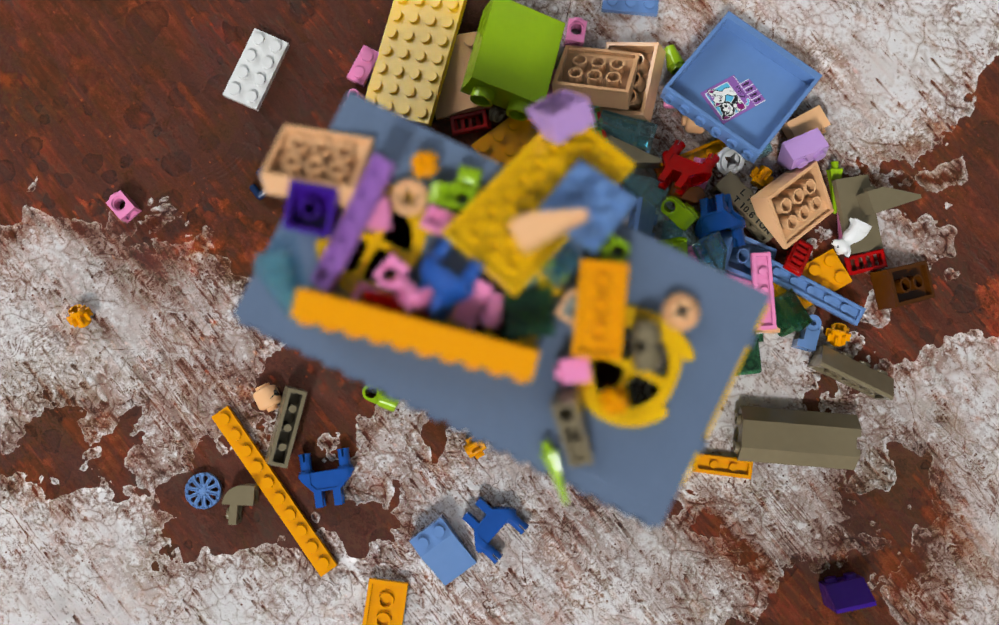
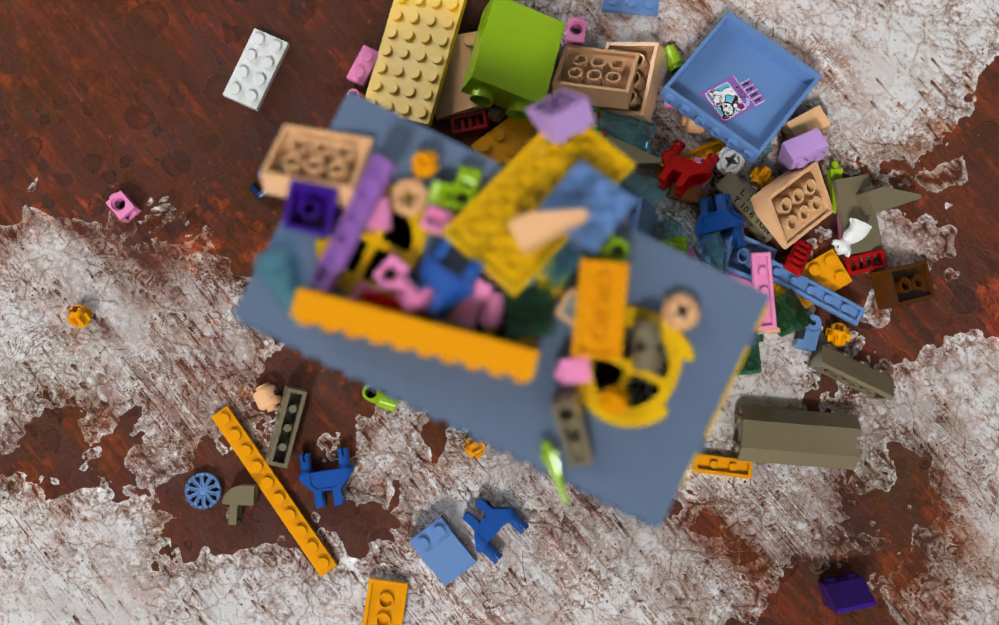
lime piece [661,195,701,231] -> none

